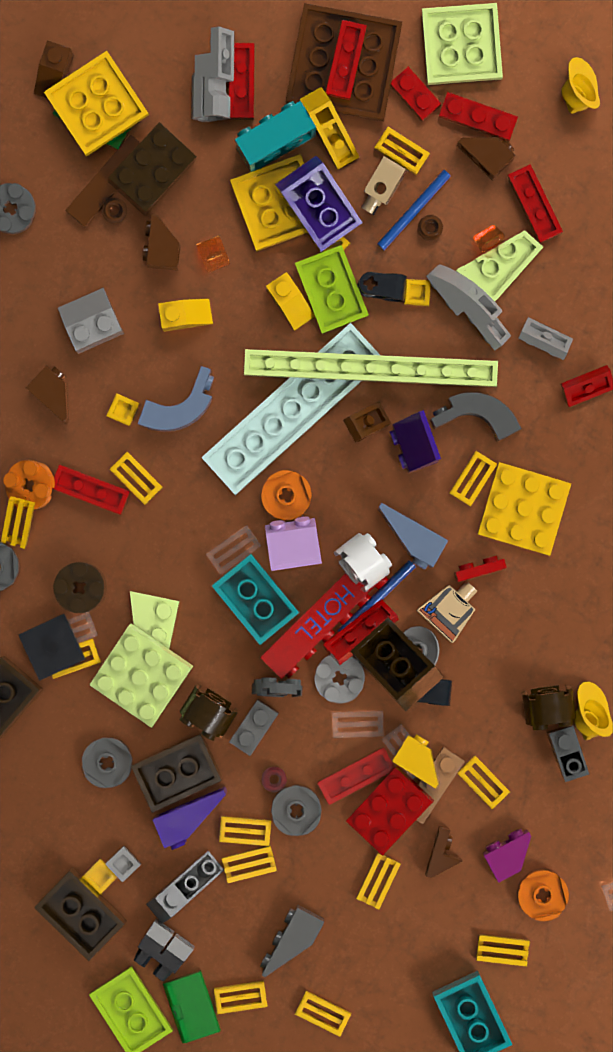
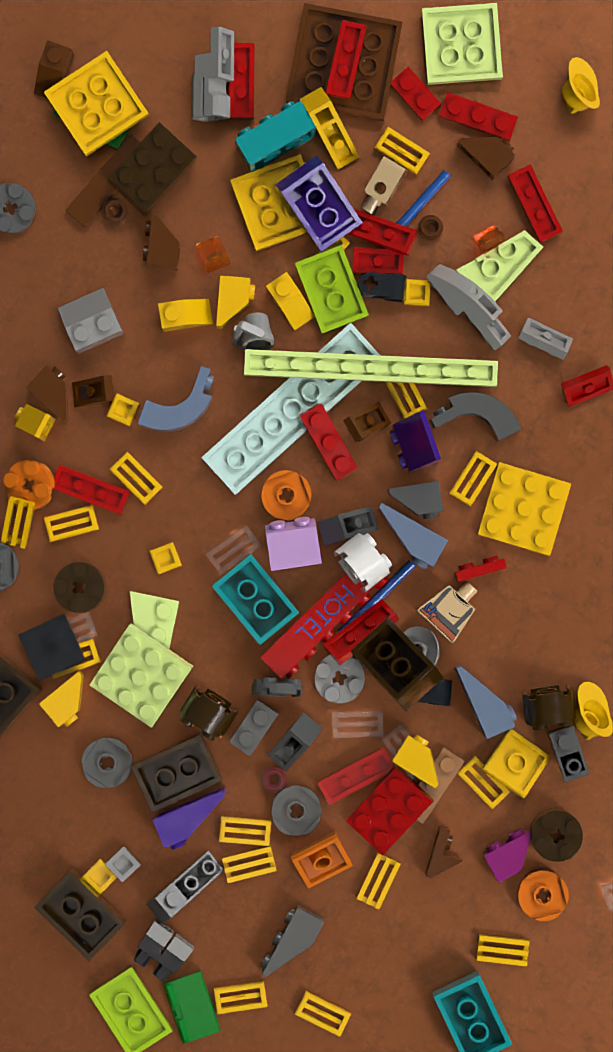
none -> yellow slope [14,404,56,441]
none -> yellow slope [39,671,84,727]
none -> yellow tile [44,505,99,542]
none -> reddish brown slope [72,375,114,407]
none -> yellow tile [150,542,182,575]
none -> yellow slope [216,276,255,329]
none -> light grey piece [232,313,274,350]
none -> dark grey slope [267,713,323,771]
none -> orange slope [290,831,353,889]
none -> red plate [299,403,358,481]
none -> dark grey slope [317,506,379,546]
none -> red plate [347,208,418,256]
none -> red plate [352,247,404,275]
none -> yellow tile [385,382,427,419]
none -> dark grey slope [388,481,443,520]
none -> sand blue slope [454,665,517,739]
none -> yellow tile [482,729,552,799]
none -> dark brown brick [529,808,583,862]

